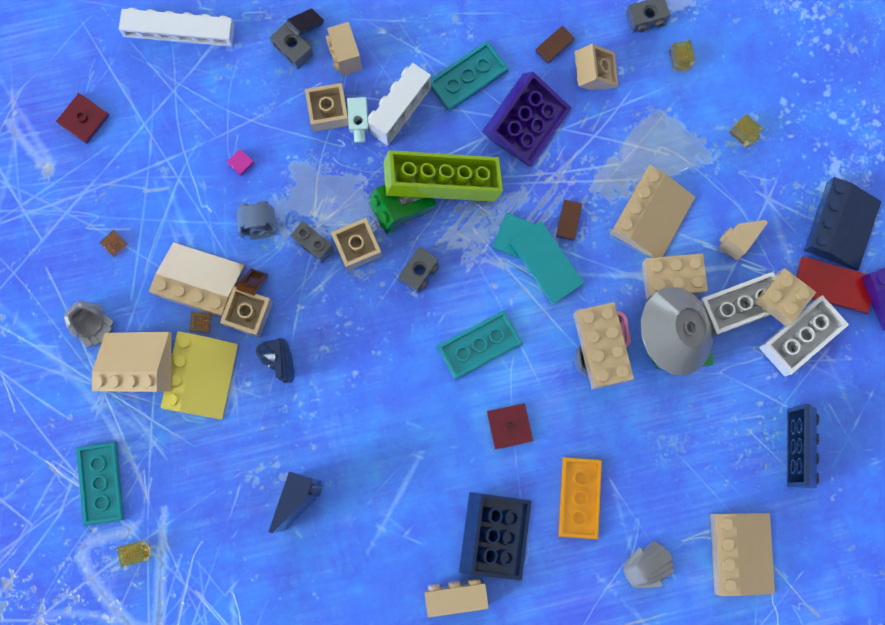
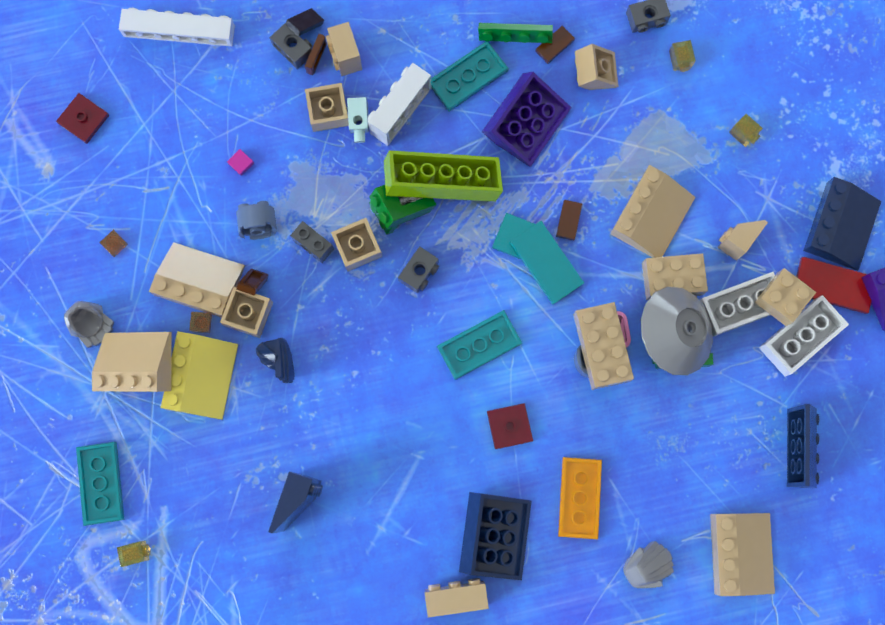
none -> reddish brown tile [305,34,327,75]
none -> green plate [478,23,553,43]

